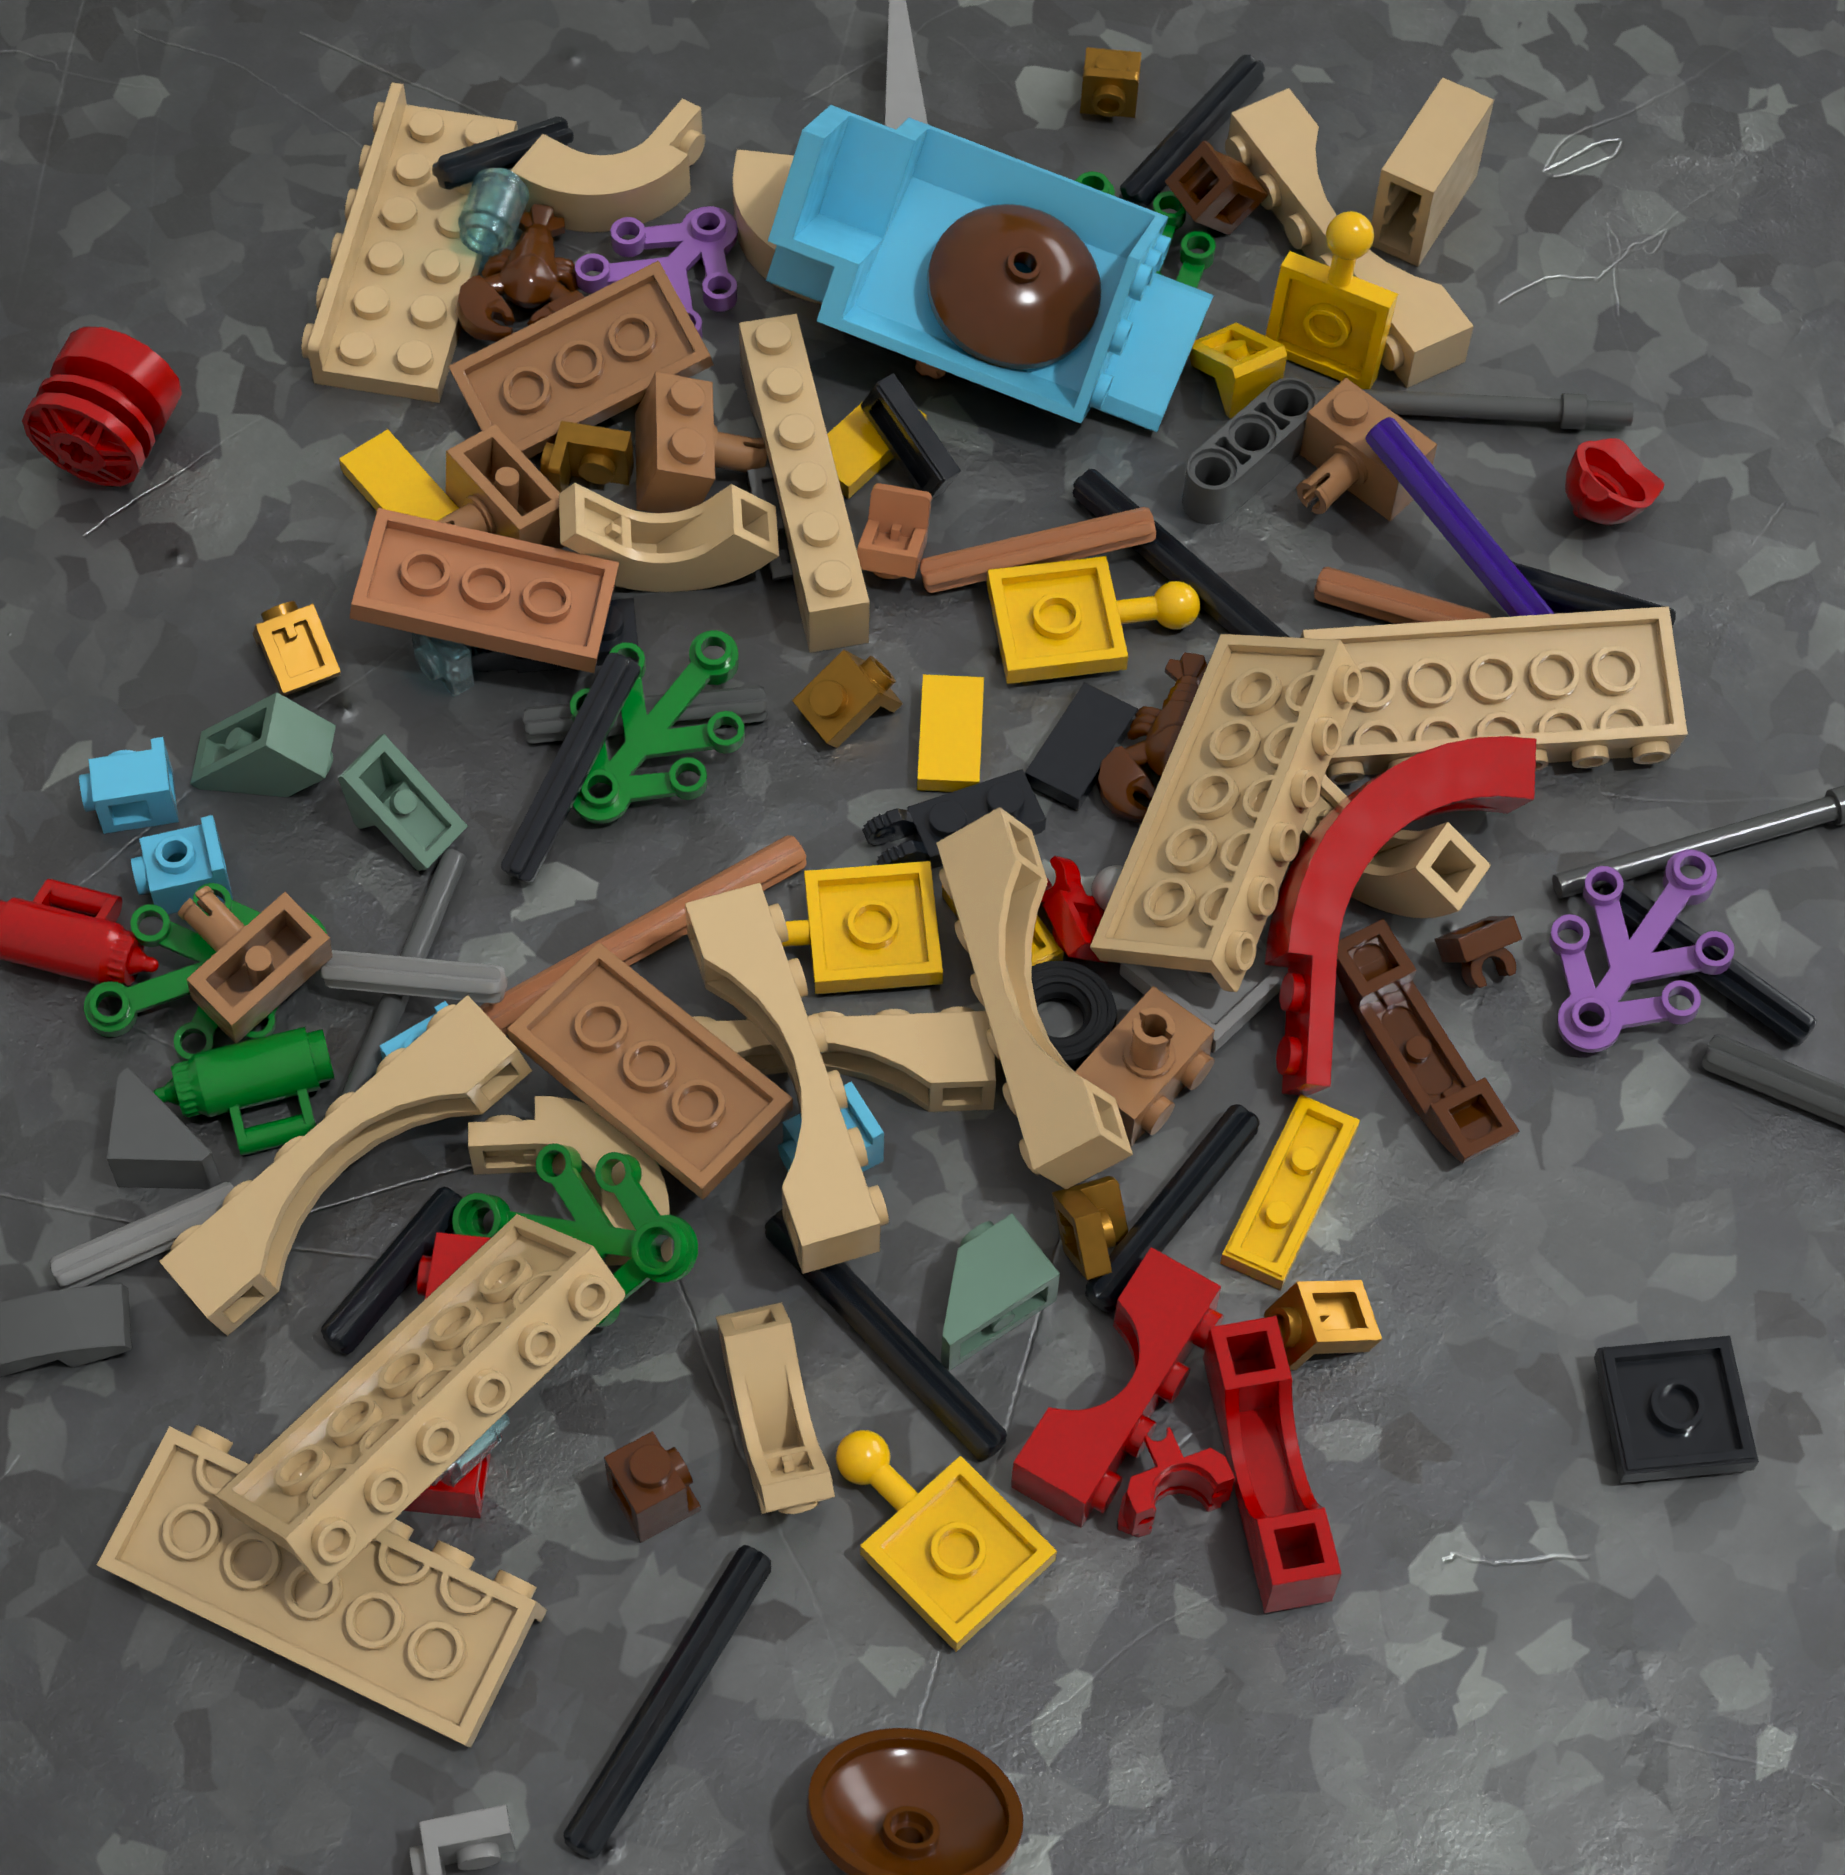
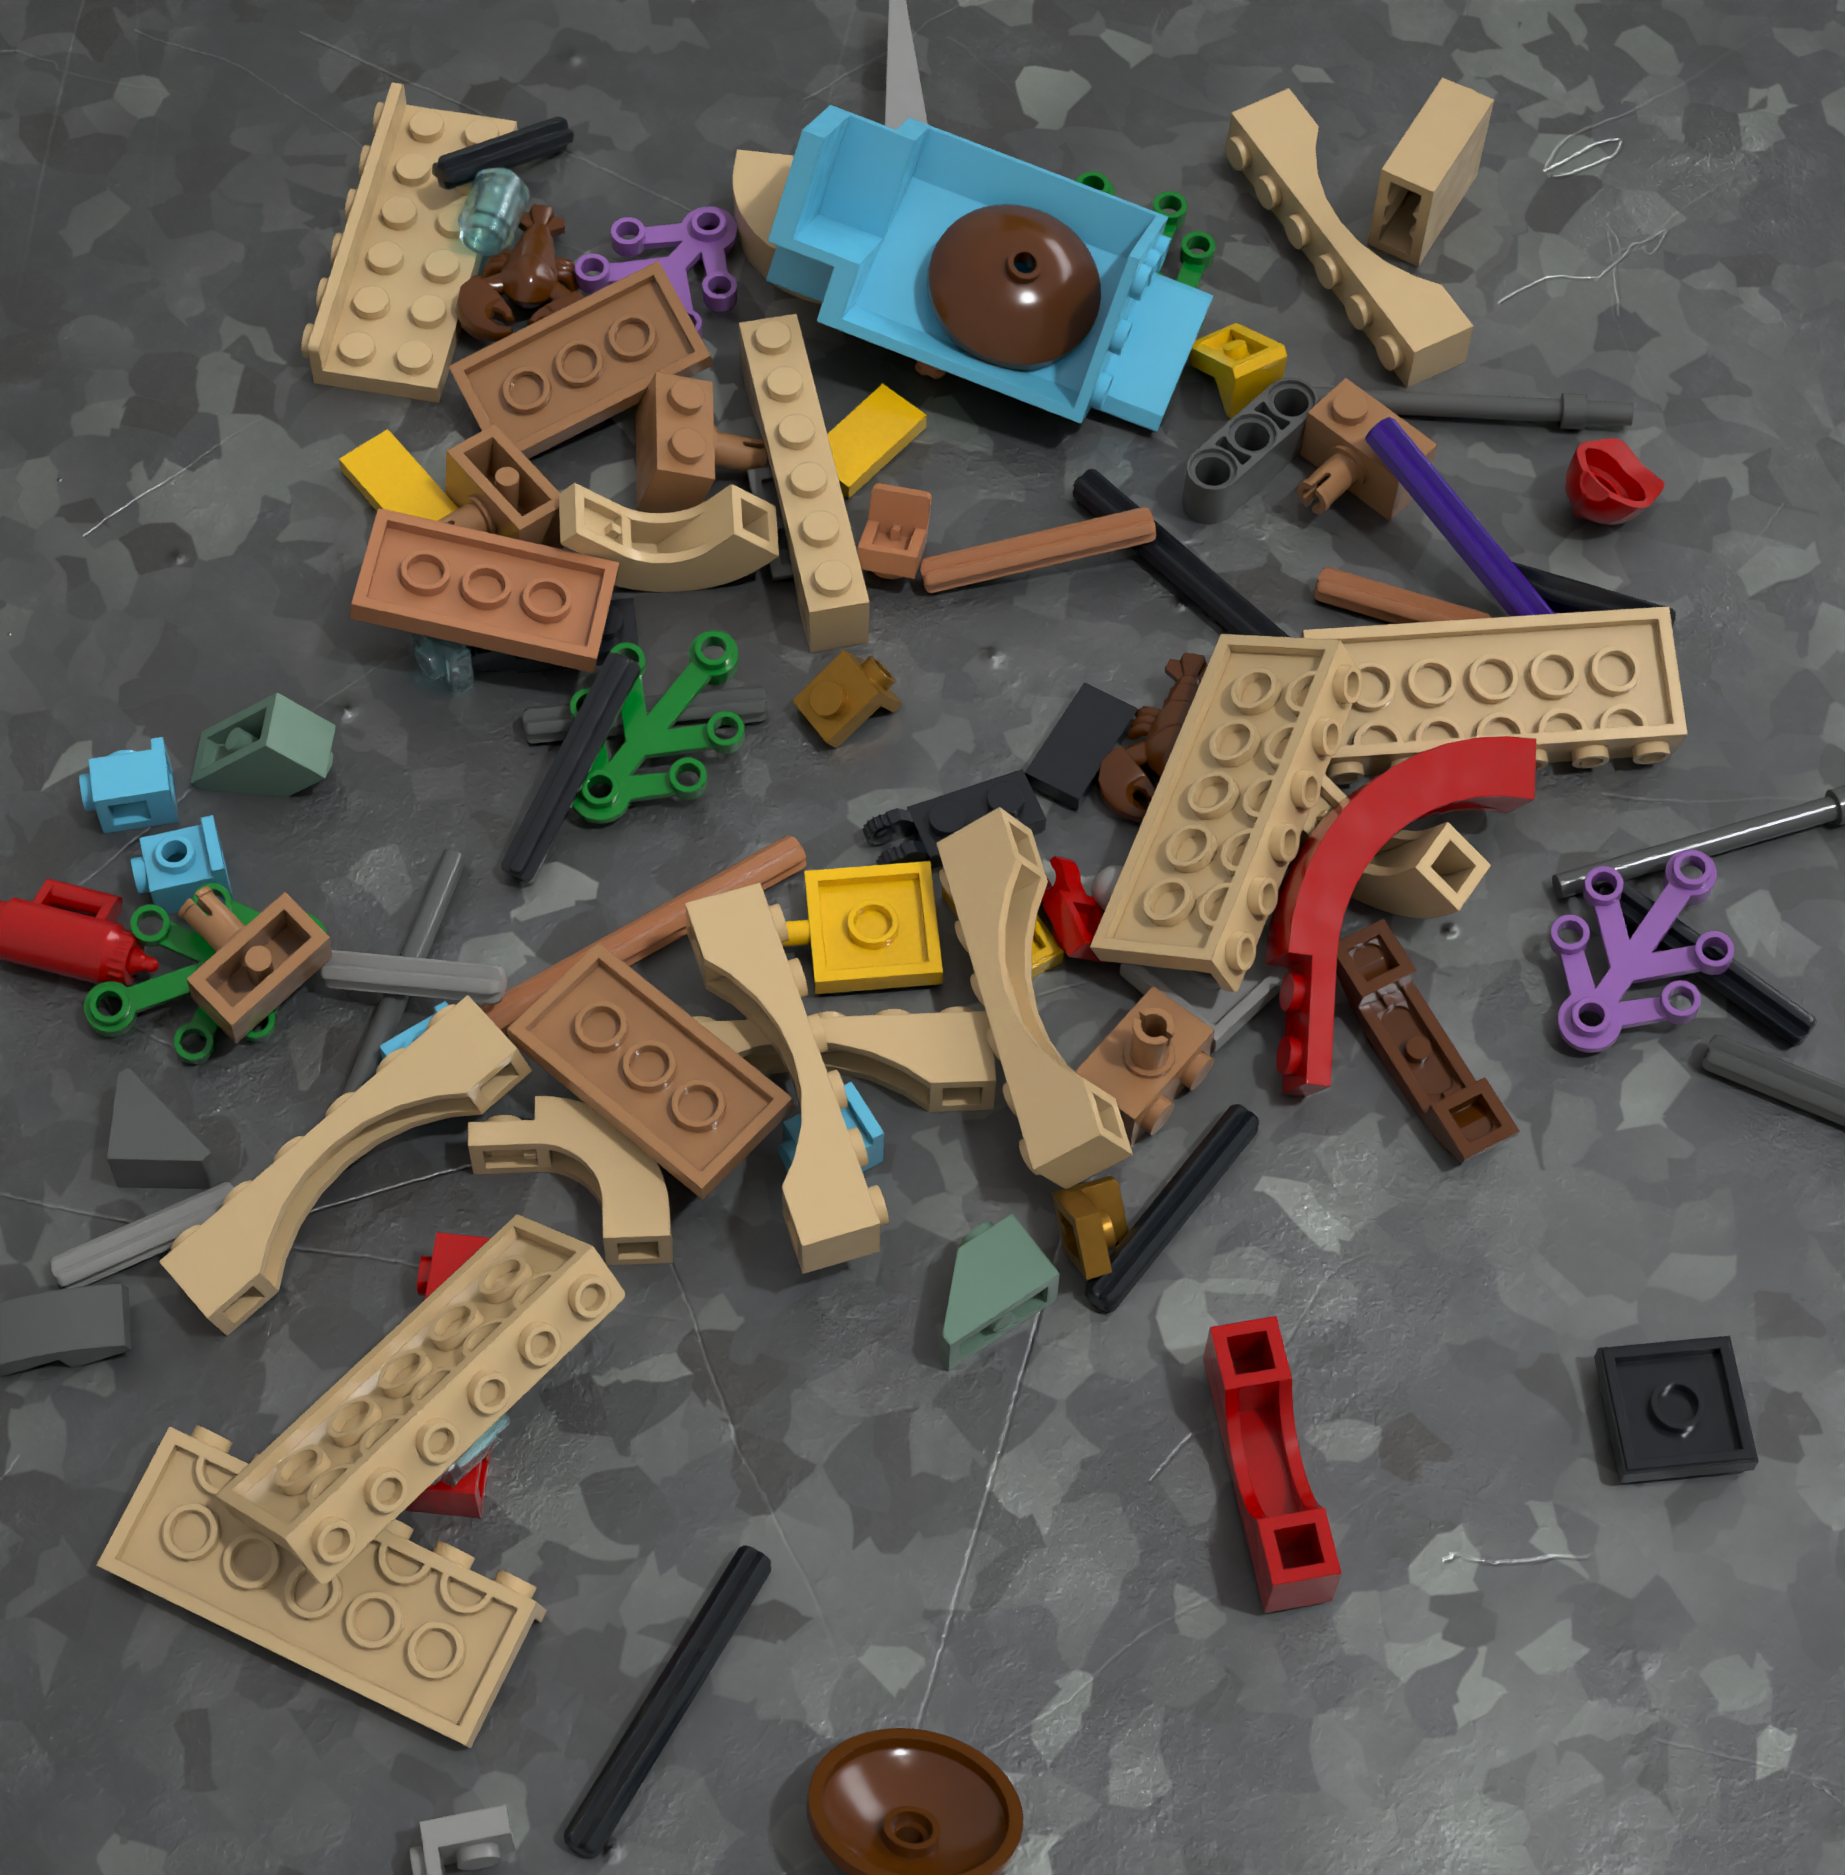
red wheel [22,327,182,487] -> none
green piece [153,1027,335,1156] -> none
bracket [253,601,341,696] -> none
black axle [321,1186,462,1354] -> none
sand green slope [338,734,468,871] -> none
green plant [452,1143,698,1328] -> none
tan arch [510,98,705,232] -> none
pearl gold bracket [540,421,634,493] -> none
reddish brown brick [604,1431,701,1543] -> none
tan arch [716,1302,835,1514] -> none
black axle [765,1209,1007,1461] -> none
yellow plate [836,1430,1057,1652] -> none
black tile [861,373,961,499] -> none
yellow tile [917,674,984,792] -> none
yellow plate [986,556,1200,684] -> none
red arch [1011,1247,1224,1528] -> none
black tyre [1032,961,1117,1071] -> none
pearl gold bracket [1080,47,1141,118] -> none
red piece [1117,1427,1235,1538] -> none
black axle [1119,54,1265,208] -> none
reddish brown brick [1165,140,1268,235] -> none
yellow tile [1220,1094,1360,1290] -> none
pearl gold bracket [1264,1280,1383,1370] -> none
yellow plate [1265,211,1398,389] -> none
reddish brown tile [1434,916,1522,988] -> none

